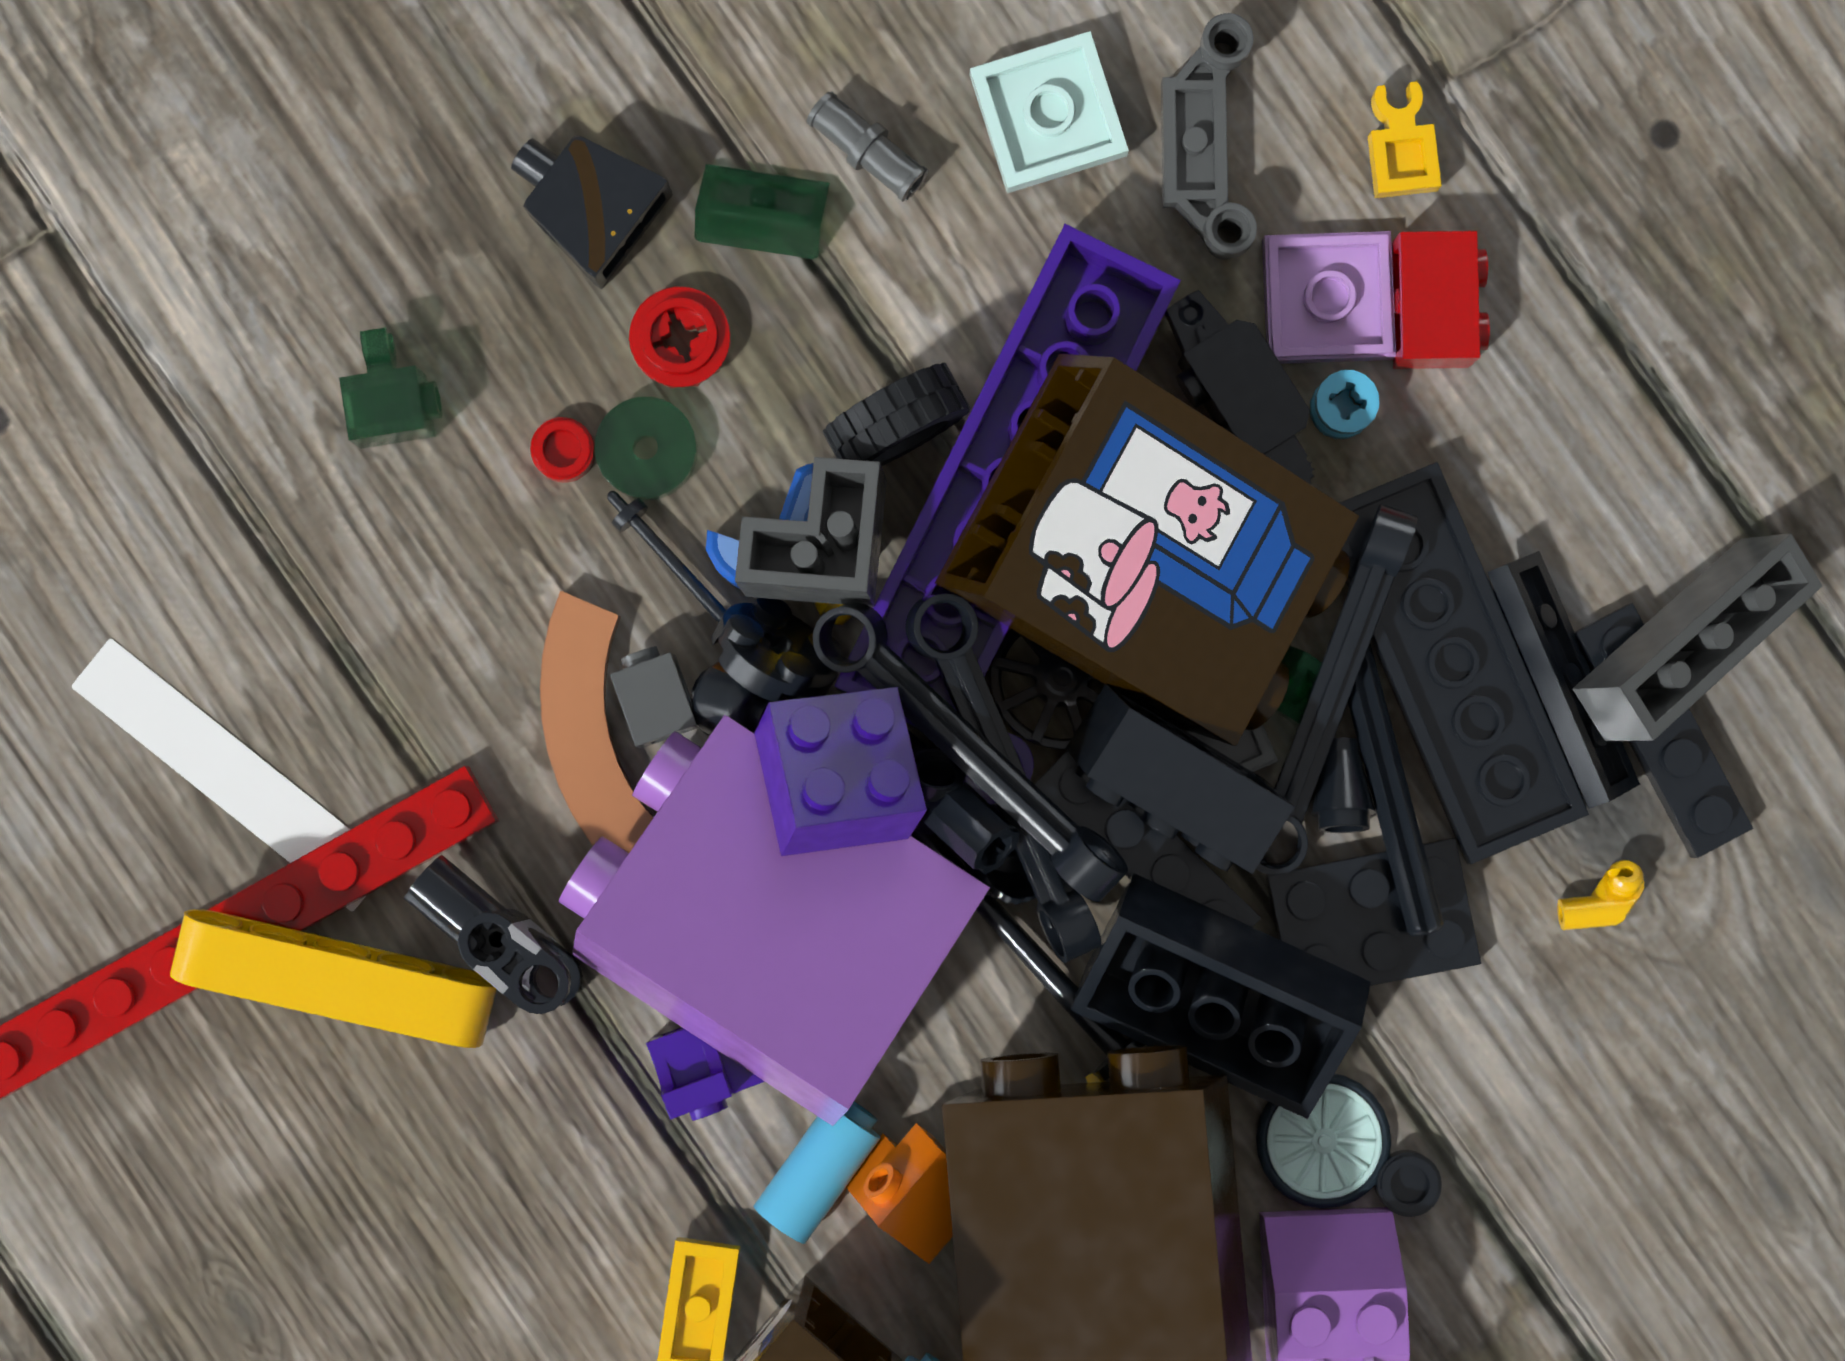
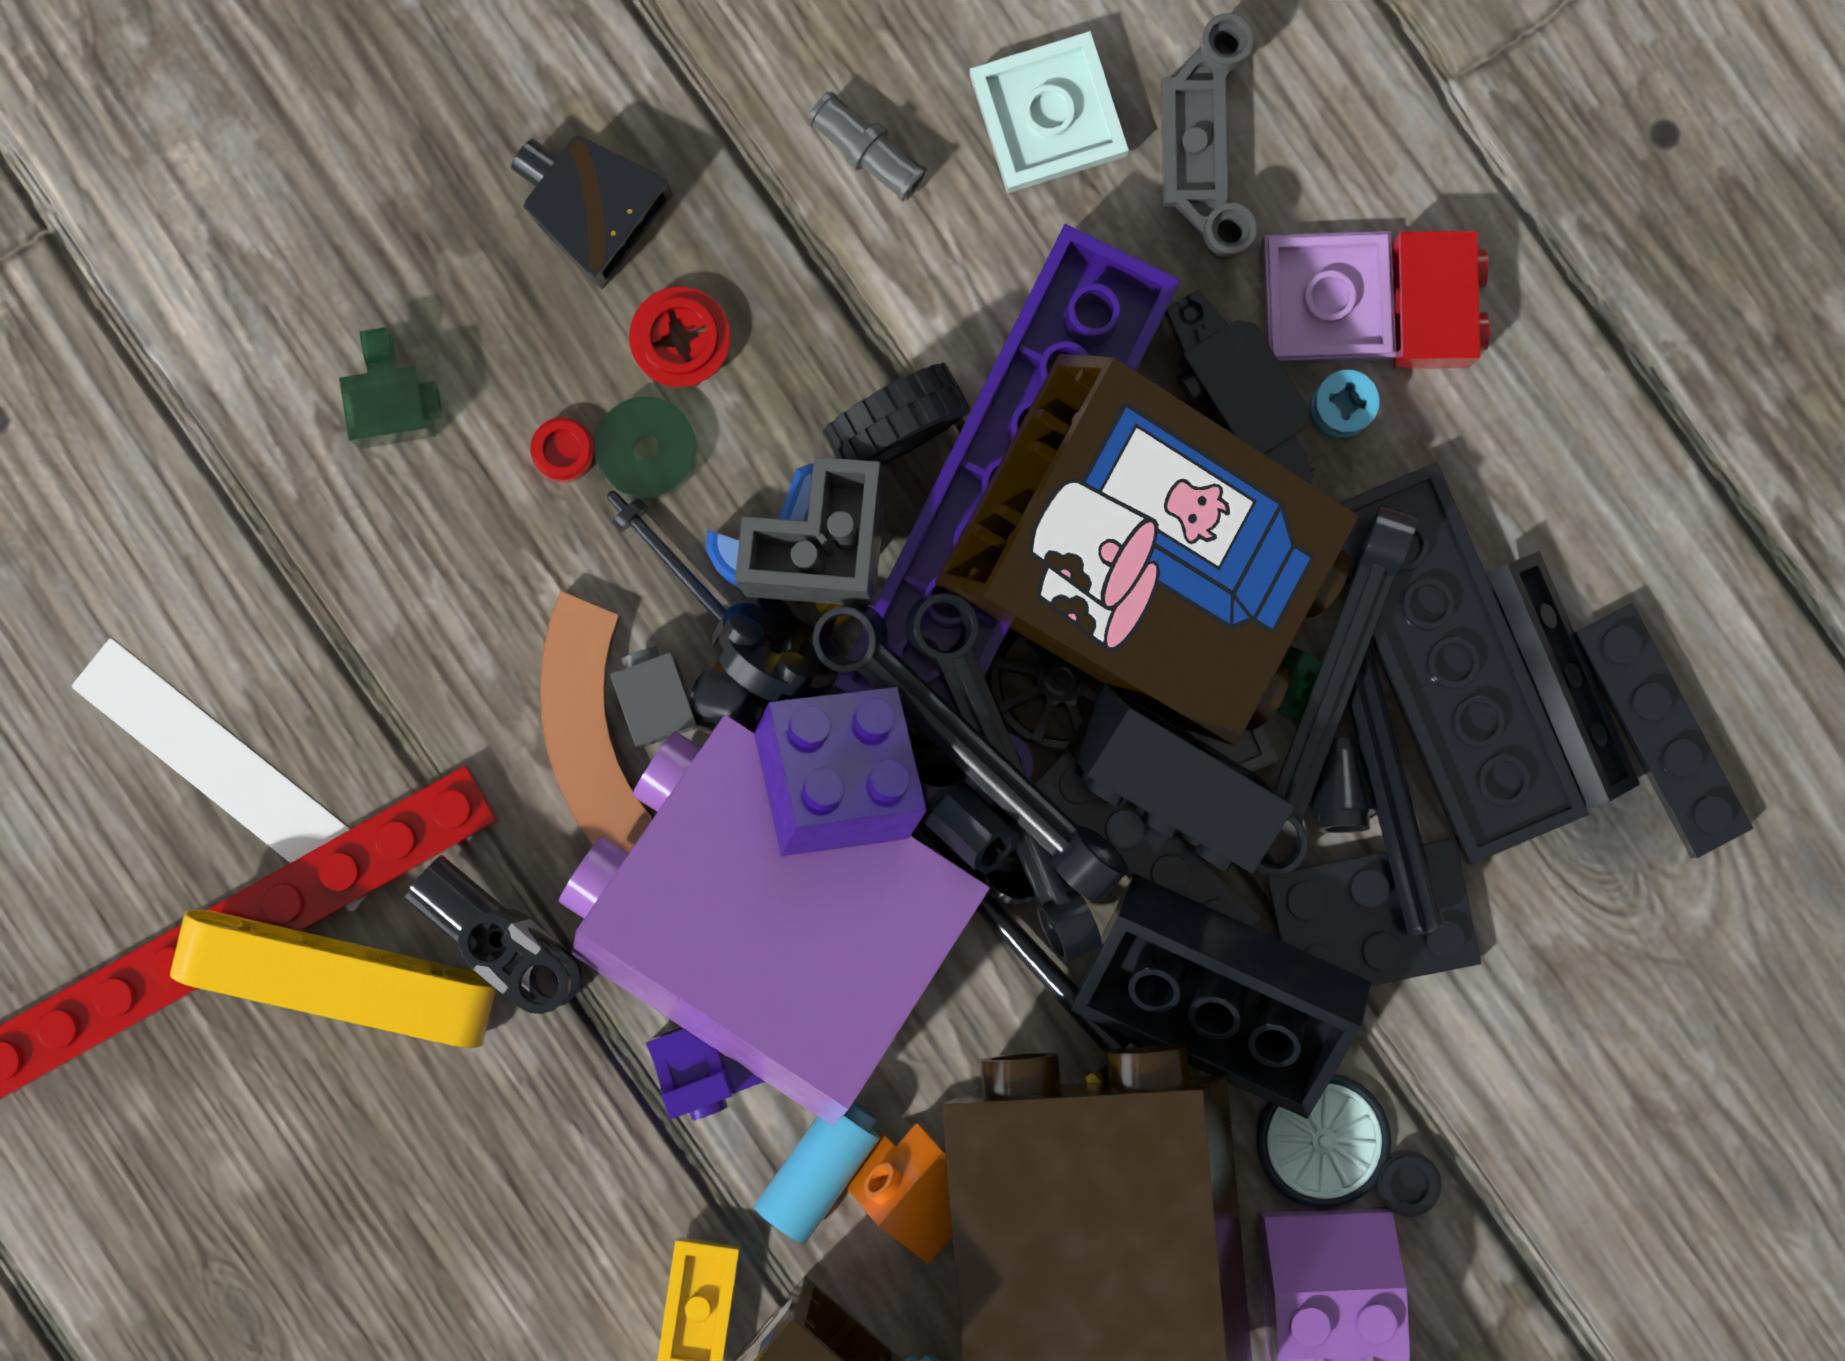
clear green slope [694,164,830,259] -> none
yellow plate [1367,81,1442,198] -> none
yellow arm [1557,860,1644,930] -> none
dark grey brick [1573,533,1823,741] -> none

